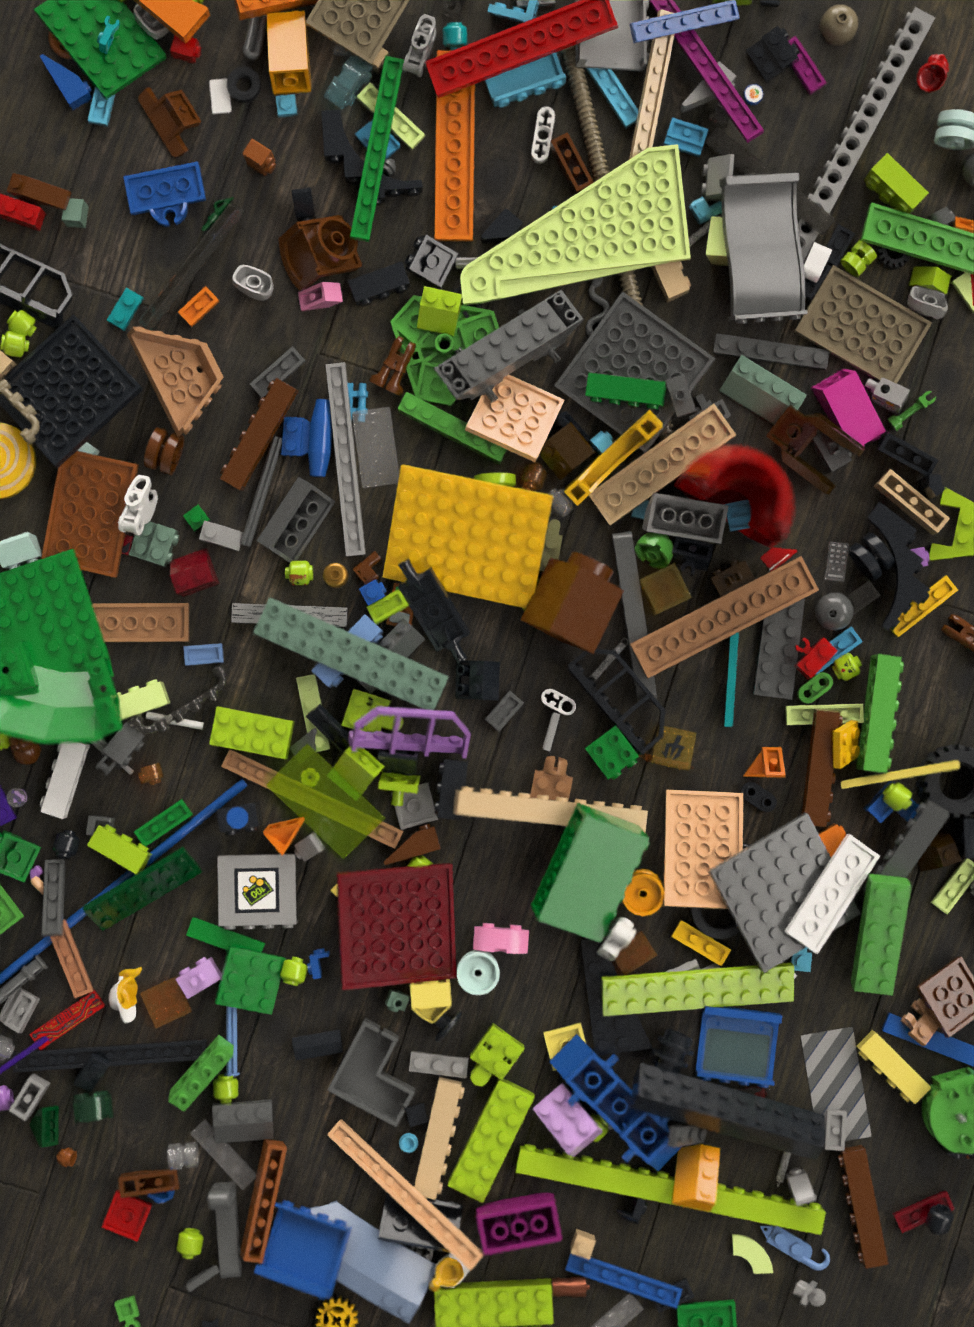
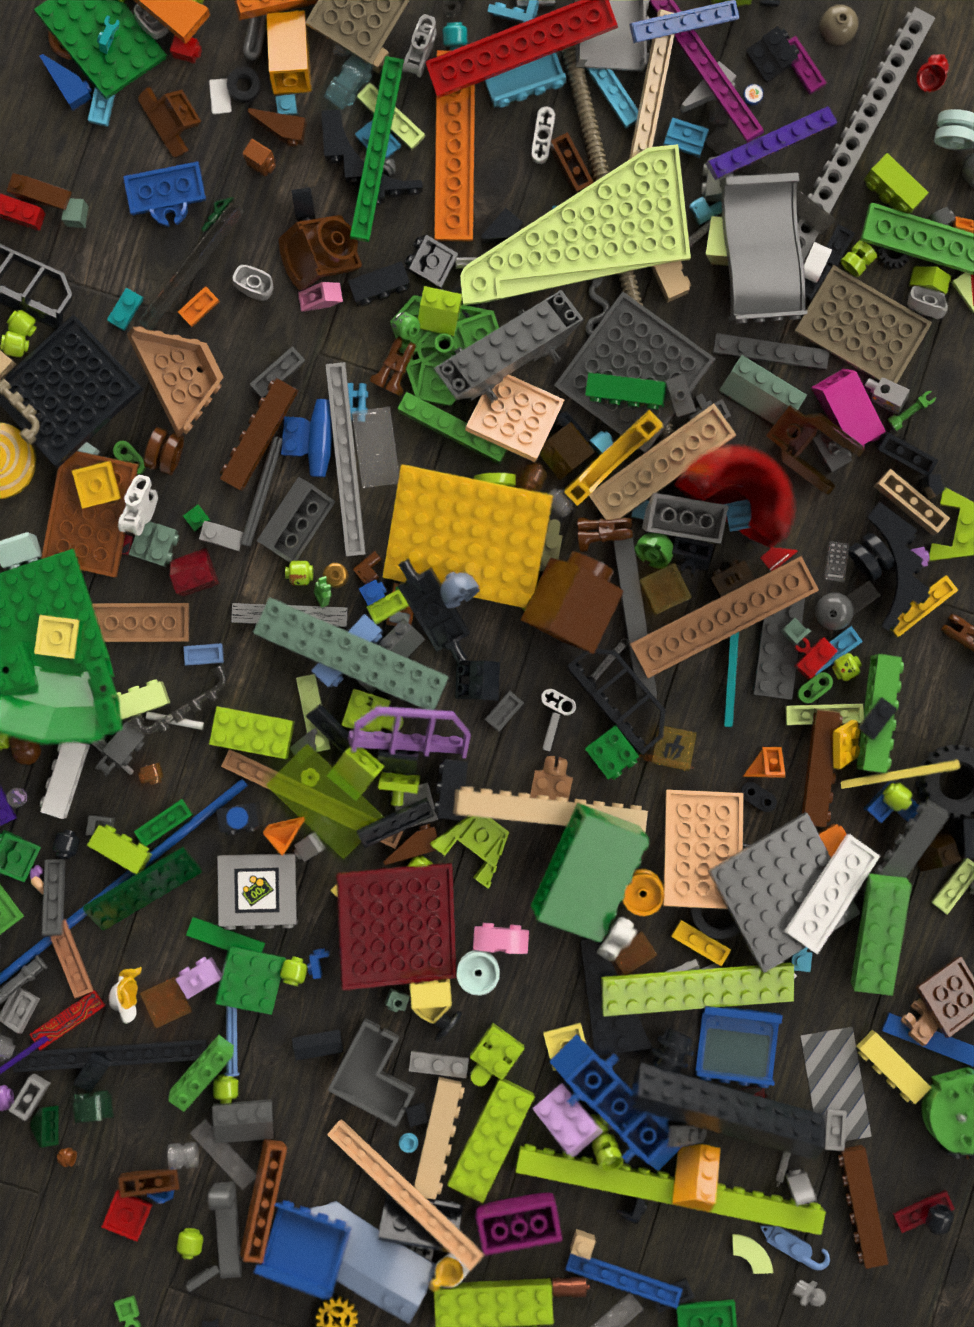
none -> light yellow plate [34,615,80,659]
none -> yellow plate [72,461,121,508]
none -> bright green plate [113,441,146,475]
none -> reddish brown slope [248,108,307,147]
none -> bright green plate [314,576,332,608]
none -> black tile [356,798,435,849]
none -> bright green head [392,312,420,340]
none -> lime wing [430,816,509,889]
none -> sand blue cylinder [440,572,479,608]
none -> reddish brown piece [577,517,633,552]
none -> lime wheel [591,1134,624,1172]
none -> dark purple plate [706,106,838,181]
none -> sand green panel [781,618,810,645]
none -> black plate [857,697,897,740]

